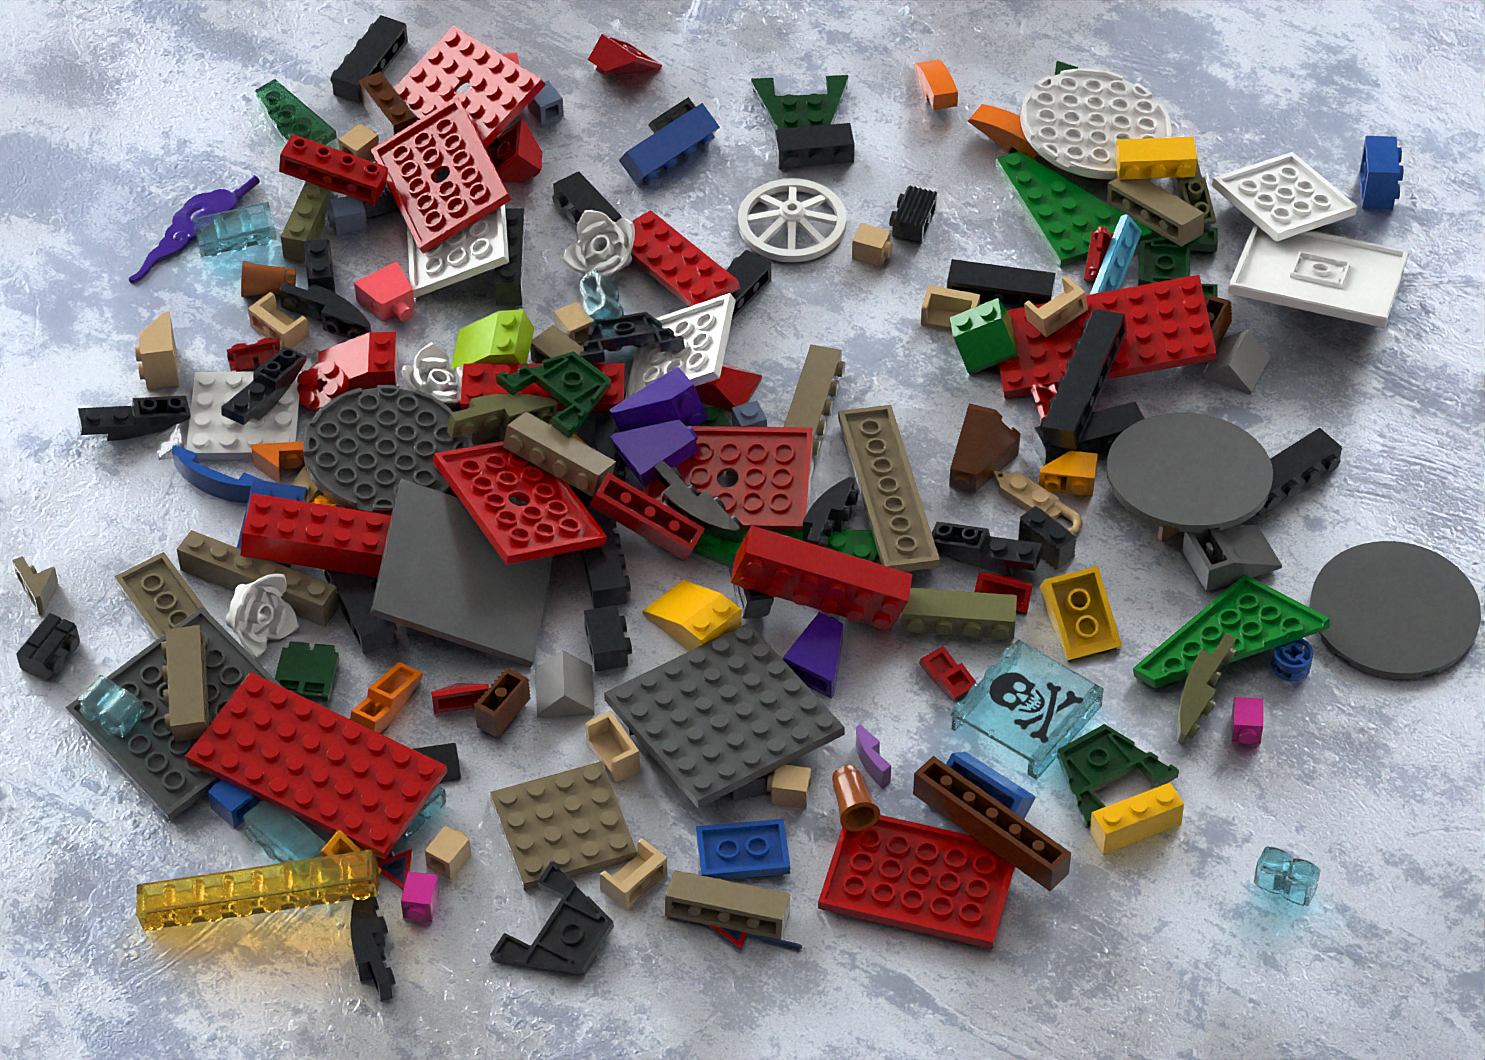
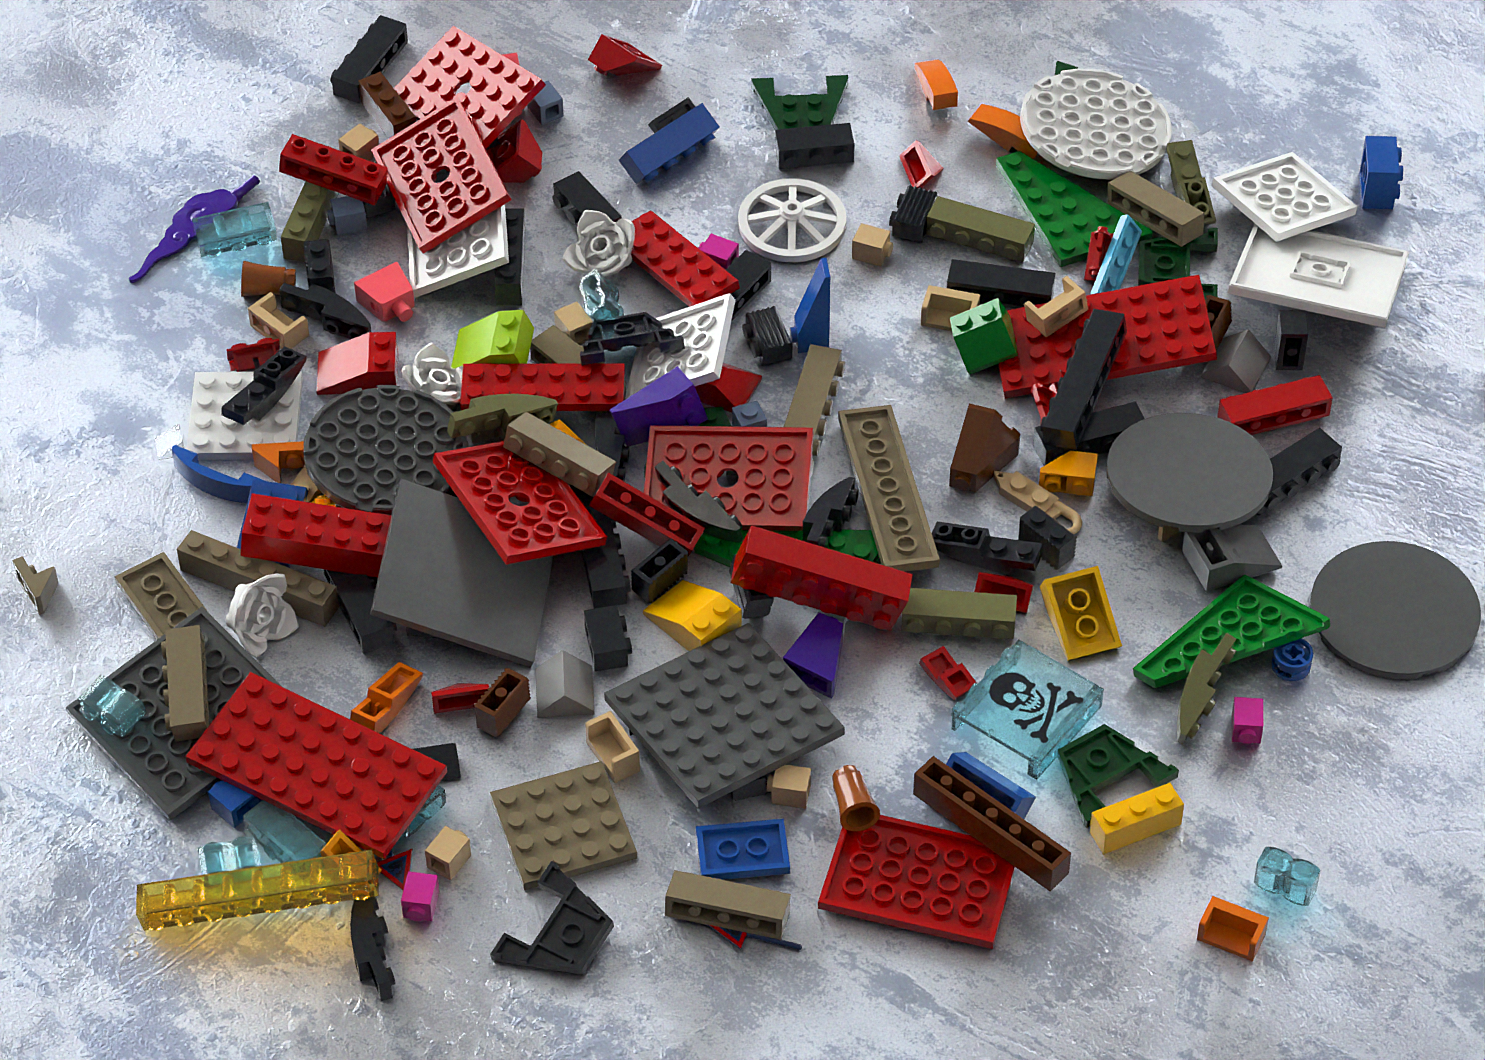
black brick [16,613,80,681] -> none
black slope [77,396,191,441] -> none
tan slope [135,311,179,390] -> none
clear green wing [255,79,337,145] -> none
dark green plate [275,641,339,702] -> none
red plate [297,360,349,413] -> none
dark green wing [496,351,611,438] -> none
tan panel [600,838,668,910] -> none
dark purple slope [610,419,698,487] -> none
medium lavender slope [855,724,891,789] -> none
yellow brick [1115,137,1198,180] -> none
none -> clear light blue brick [197,836,263,890]
none -> black brick [631,539,688,604]
none -> dark pink brick [698,233,739,270]
none -> black brick [742,306,793,366]
none -> blue wedge [790,258,831,353]
none -> slope [899,140,944,188]
none -> olive brick [926,196,1035,262]
none -> orange panel [1197,896,1269,961]
none -> red brick [1217,375,1333,435]
none -> black brick [1274,310,1308,370]

